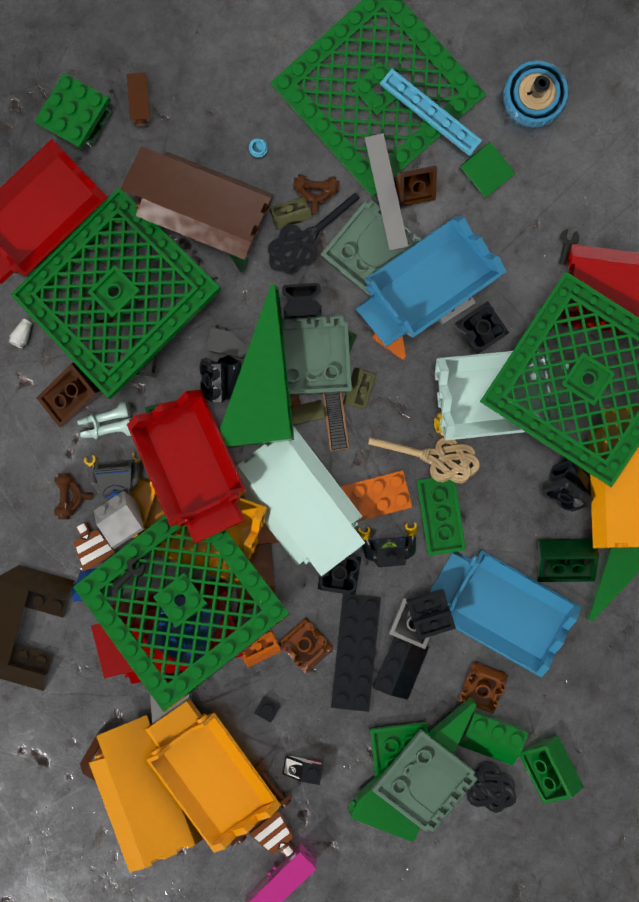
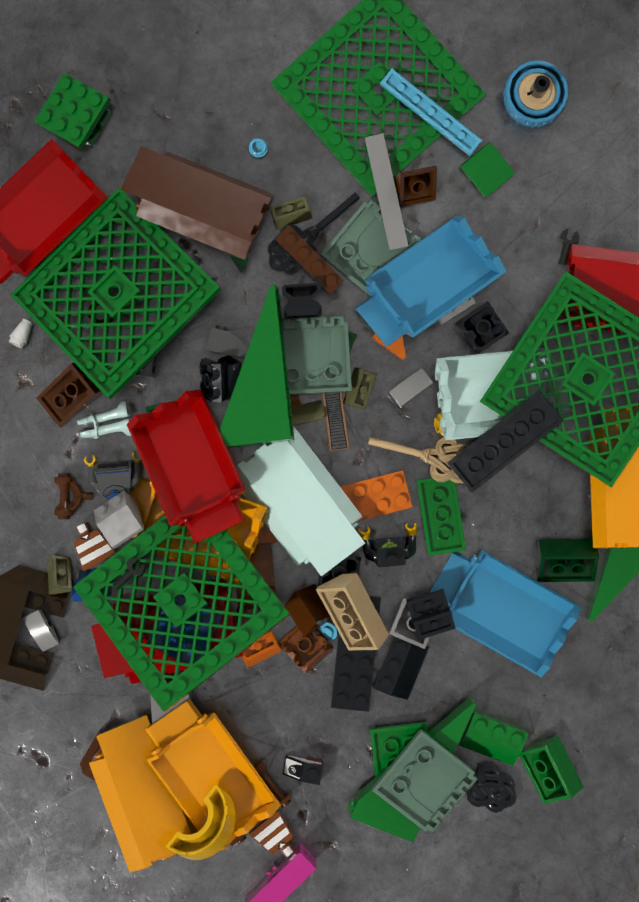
reddish brown brick [127,72,151,126] -> none
black plate [254,696,281,723] -> none
reddish brown piece [293,174,340,213] -> none
dark orange slope [458,661,508,714] -> none
black piece [543,461,594,512] -> none
none -> light grey slope [23,609,61,652]
none -> olive slope [47,555,72,594]
none -> yellow brick [165,784,236,860]
none -> reddish brown arch [274,225,344,294]
none -> reddish brown slope [284,584,331,637]
none -> tan slope [316,573,389,650]
none -> medium azure plate [320,621,339,640]
none -> light grey slope [389,368,433,408]
none -> black plate [447,390,564,493]

